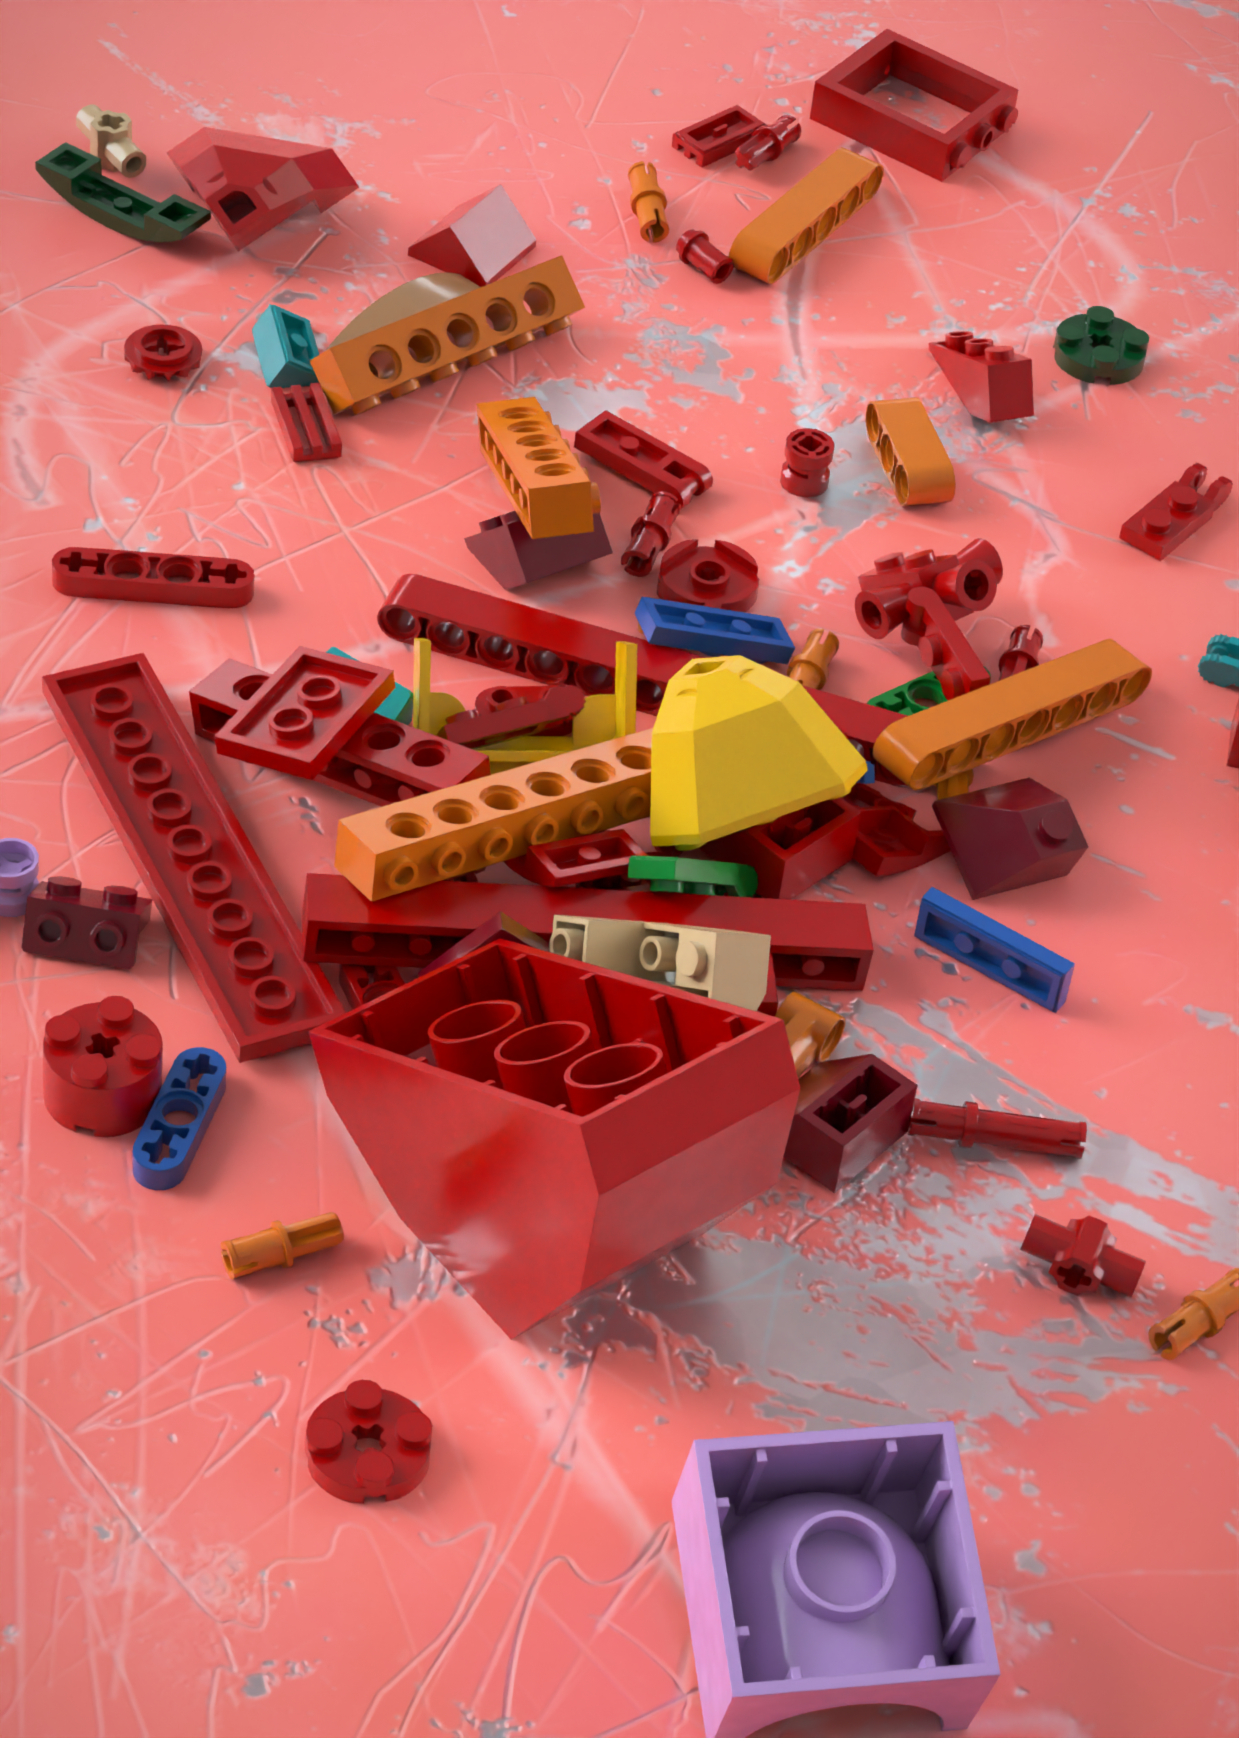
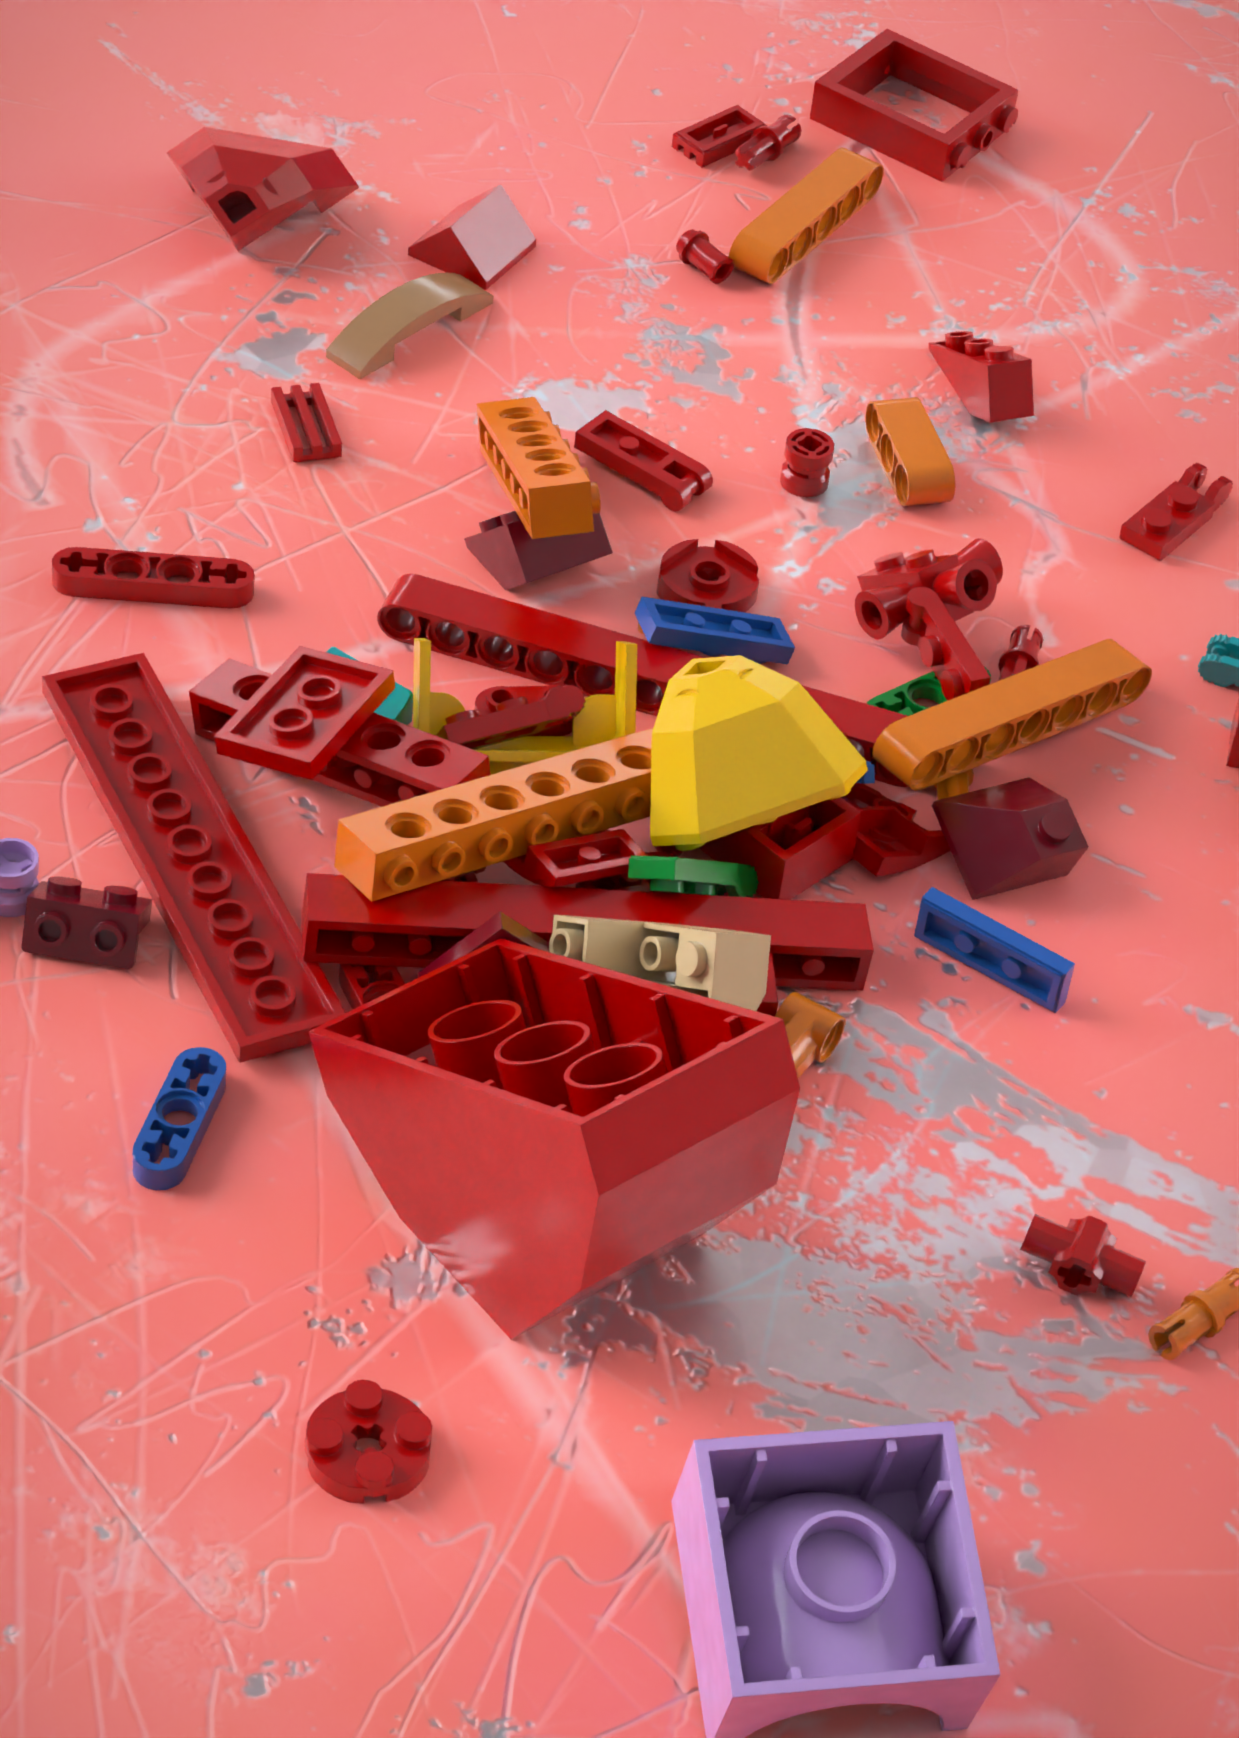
dark green slope [35,142,211,242] -> none
red brick [43,995,163,1138] -> none
tan axle [76,104,146,178] -> none
red gear [124,324,203,382] -> none
orange axle [220,1212,344,1280] -> none
teal slope [252,304,319,388] -> none
orange brick [310,255,586,415] -> none
red pin [621,491,681,577] -> none
orange pin [627,161,670,243] -> none
dark red slope [783,1054,918,1193] -> none
orange pin [787,628,840,690] -> none
red pin [908,1098,1087,1159] -> none
dark green plate [1053,306,1150,385] -> none

